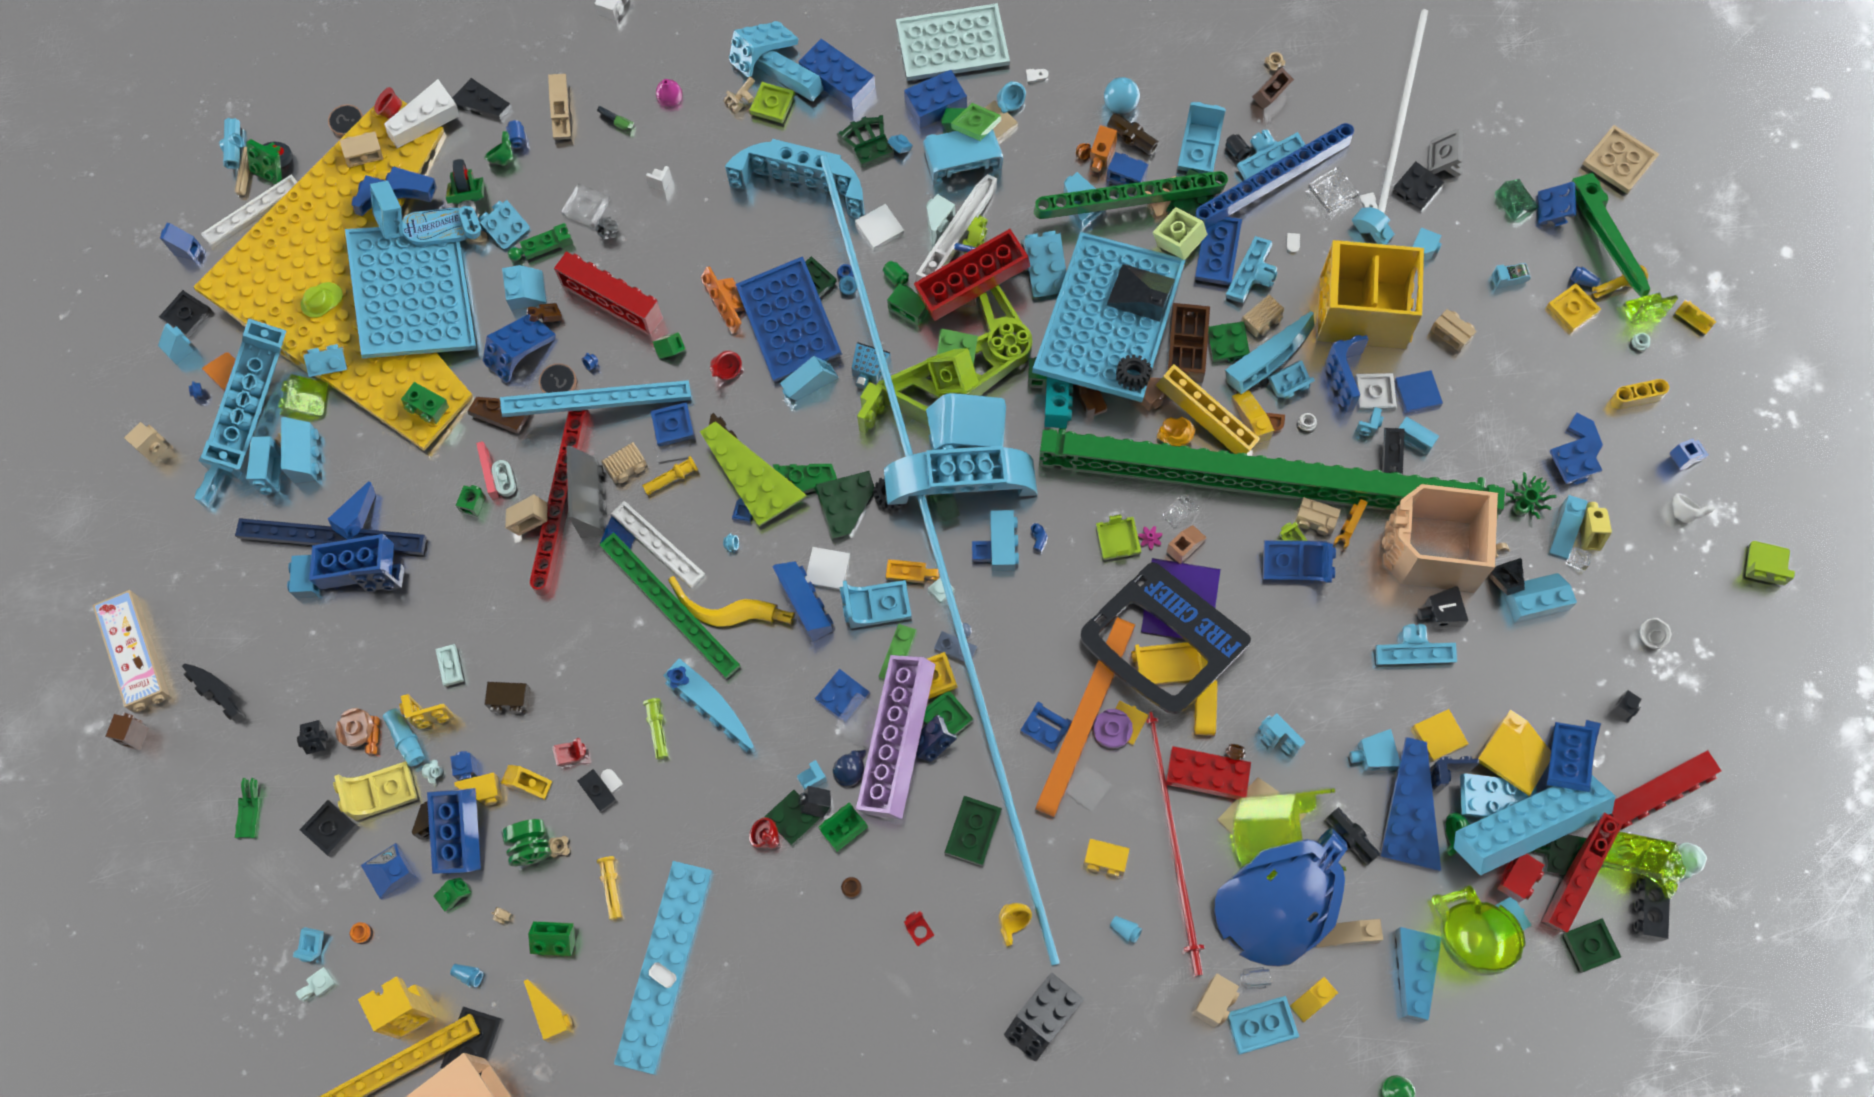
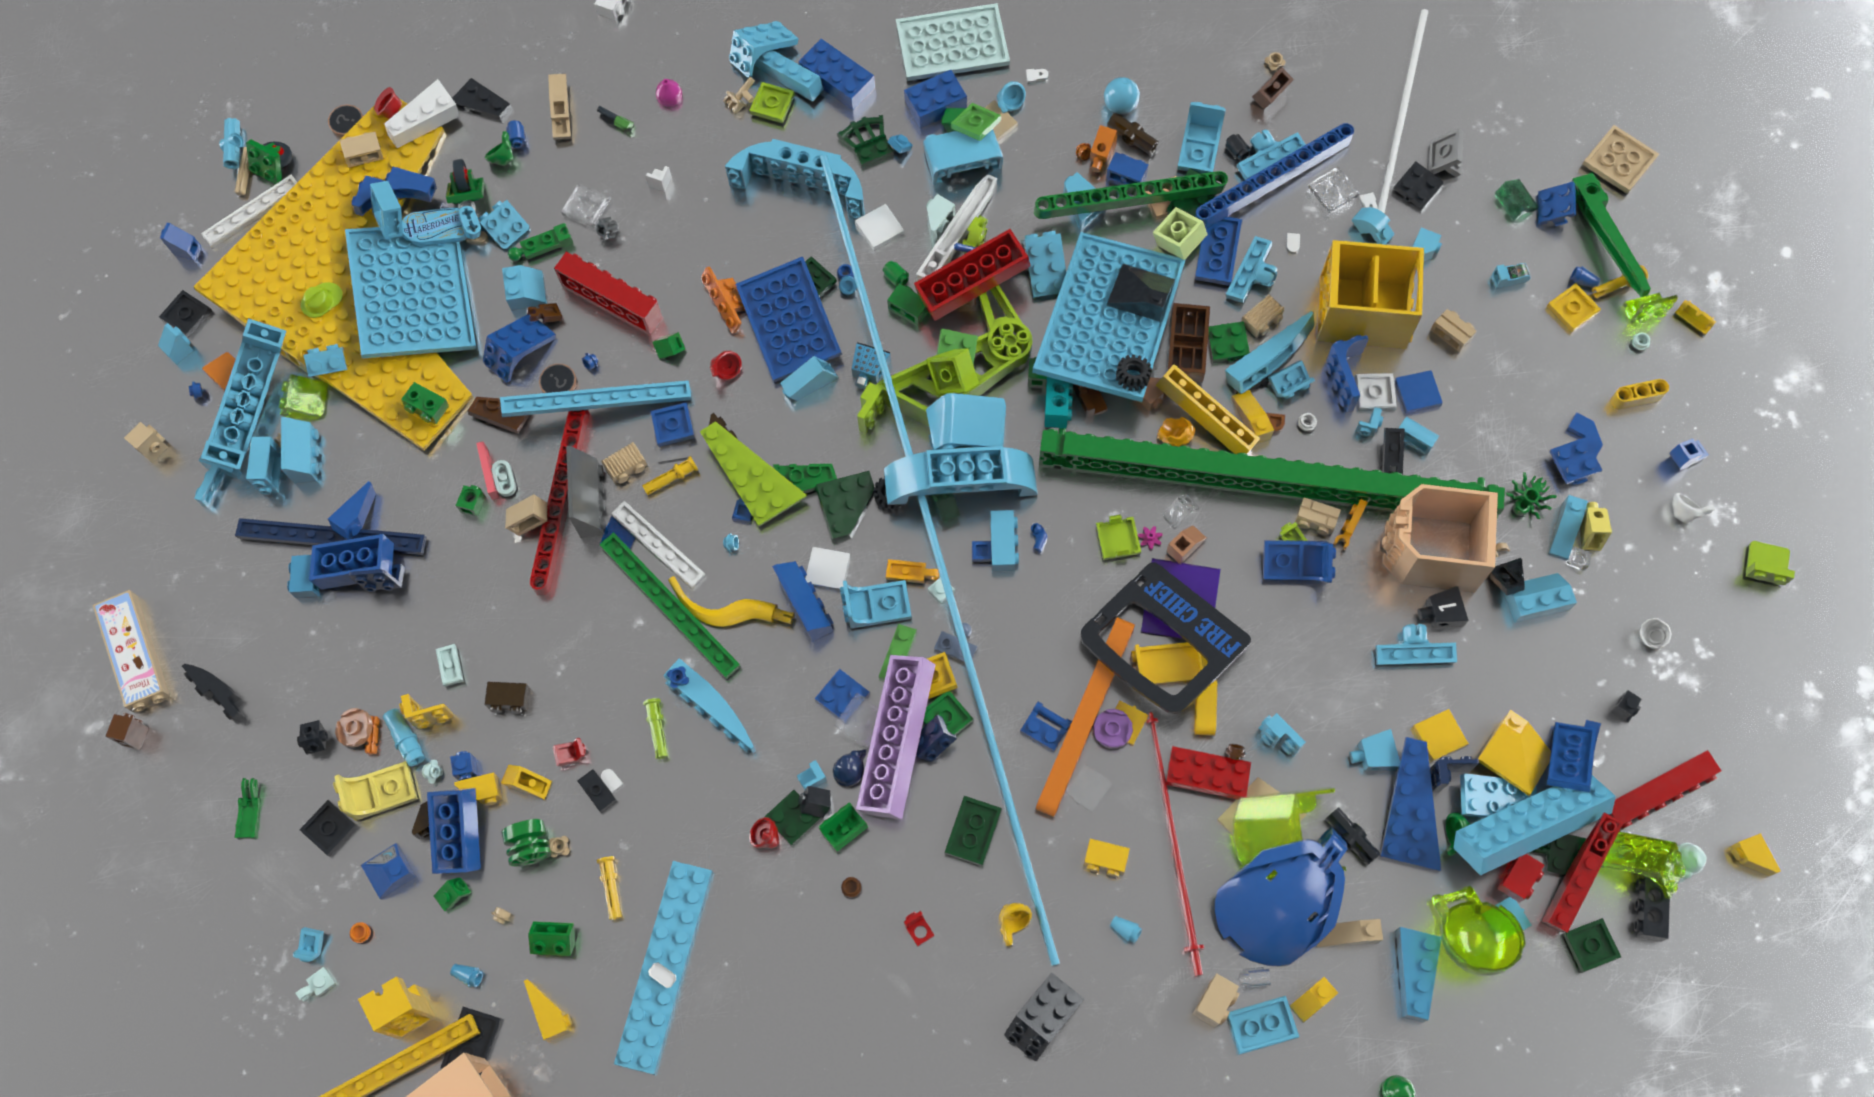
none -> yellow slope [1731,833,1781,876]

